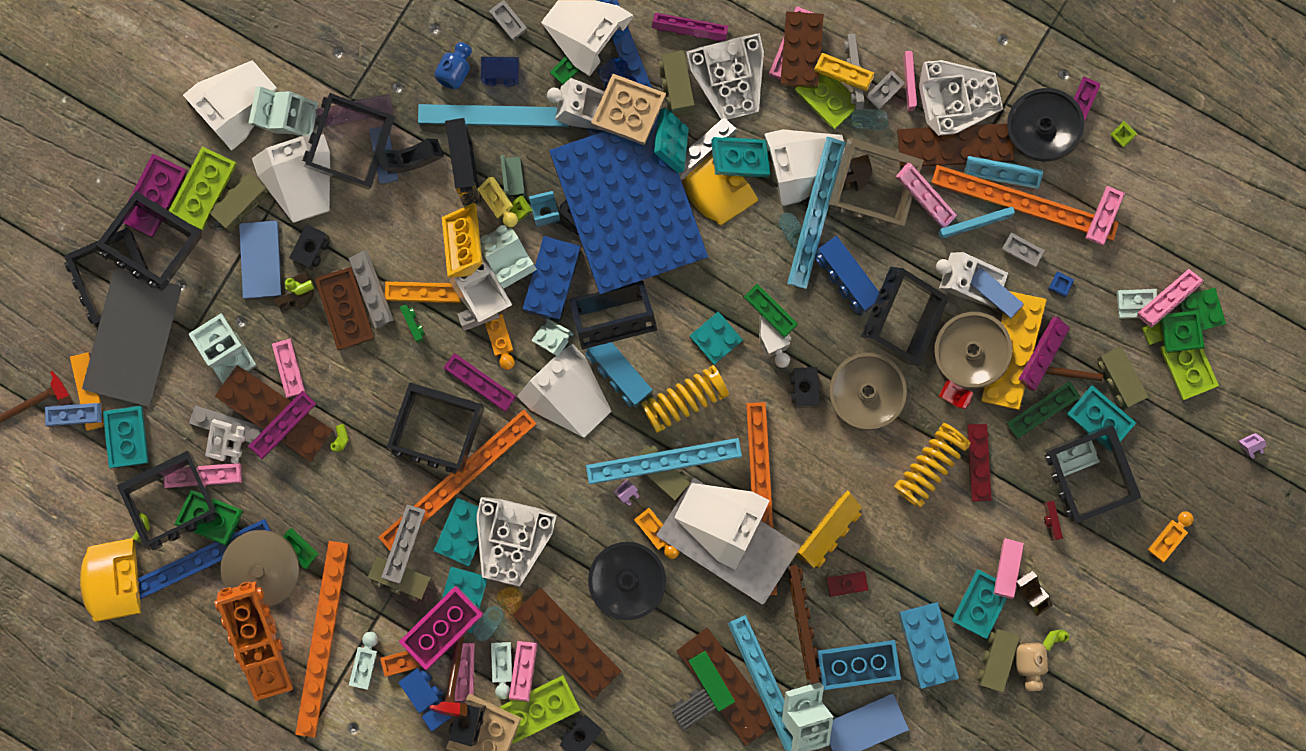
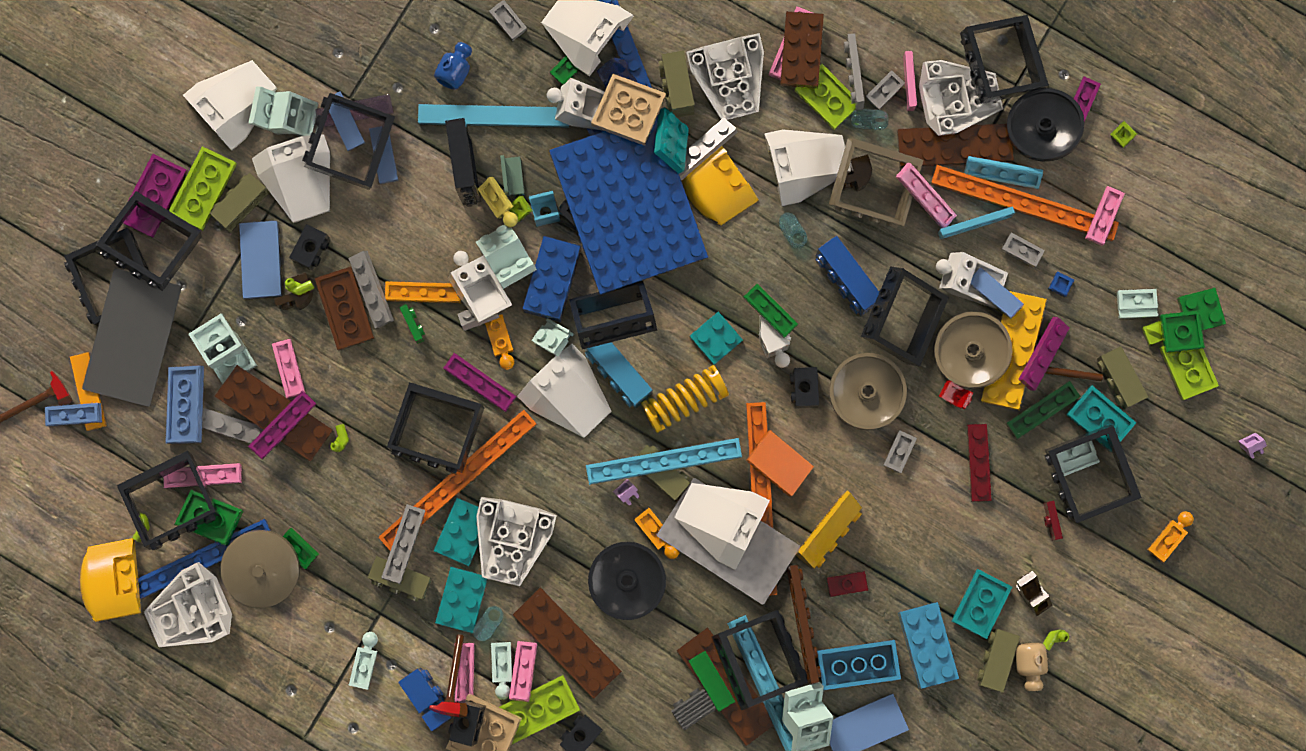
teal plate [103,406,149,469] -> none
white plate [205,419,245,464] -> none
orange wedge [215,581,293,701] -> none
orange plate [295,541,349,738] -> none
black arch [377,138,444,174] -> none
orange plate [380,651,422,677] -> none
dark pink brick [399,586,485,670] -> none
yellow slope [442,203,483,278] -> none
clear blue brick [480,56,520,87] -> none
clear yellow cone [496,587,523,612] -> none
magenta plate [652,13,728,41] -> none
teal plate [711,137,770,177] -> none
medium azure tile [787,137,846,289] -> none
yellow tile [814,53,875,92] -> none
yellow piece [893,423,971,509] -> none
bright pink tile [993,538,1024,599] -> none
bright pink tile [1137,269,1204,328] -> none
none -> white wedge [144,562,232,647]
none -> medium blue tile [166,366,204,444]
none -> medium blue tile [329,91,365,151]
none -> black window [711,610,808,710]
none -> orange tile [746,430,814,497]
none -> light grey plate [883,430,917,474]
none -> black window [960,15,1049,104]

